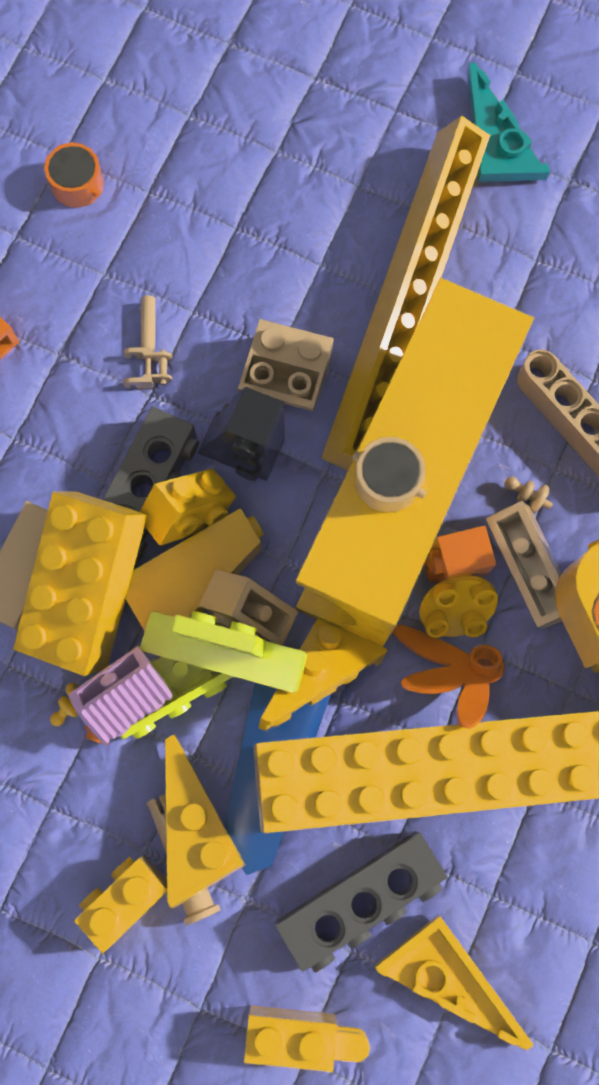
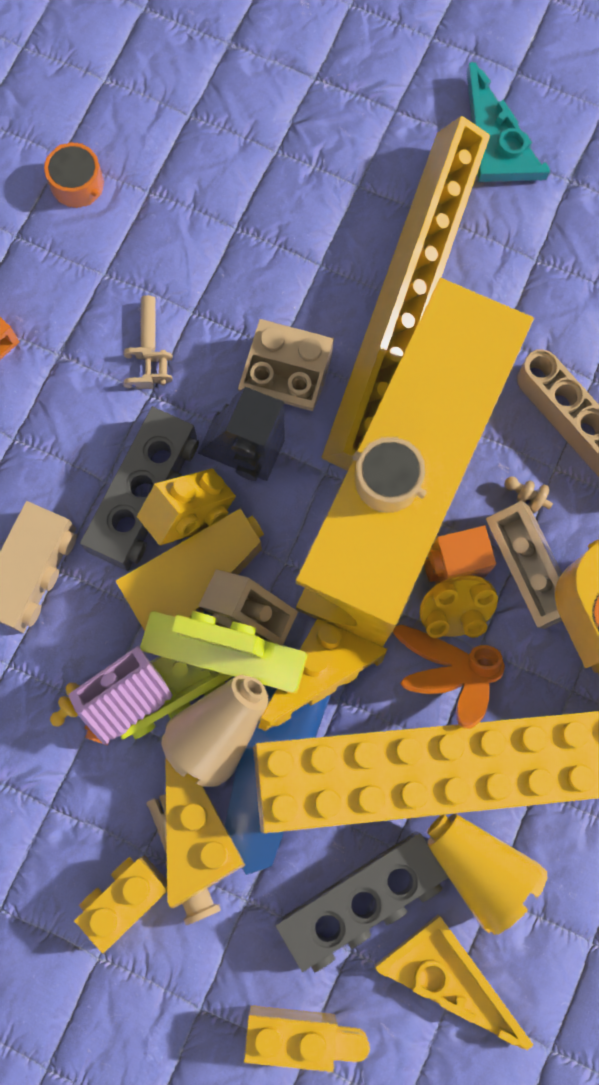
yellow brick [13,491,148,676] -> none
none -> tan cone [161,675,268,787]
none -> yellow cone [427,813,547,935]

